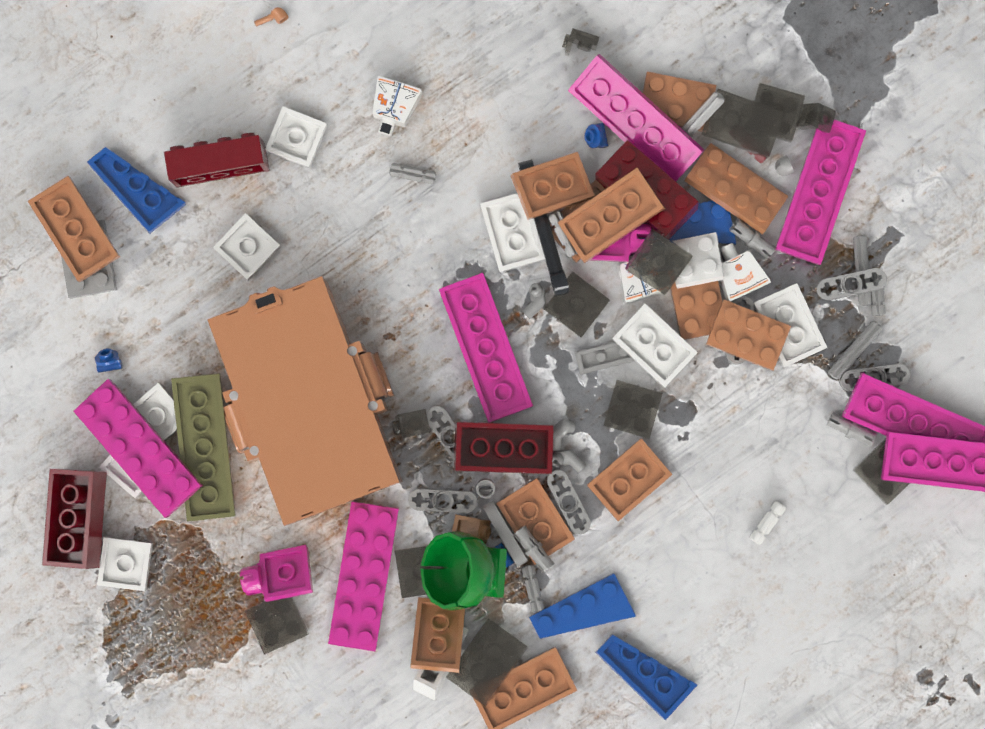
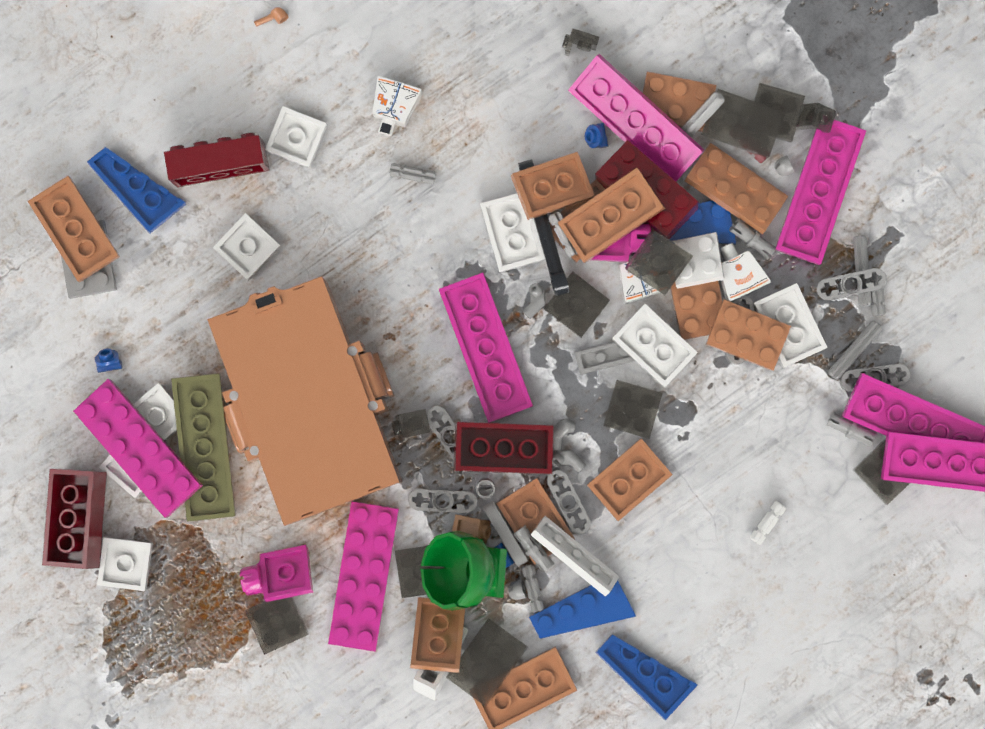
none -> light grey hinge [508,579,527,600]
none -> white plate [531,516,619,596]

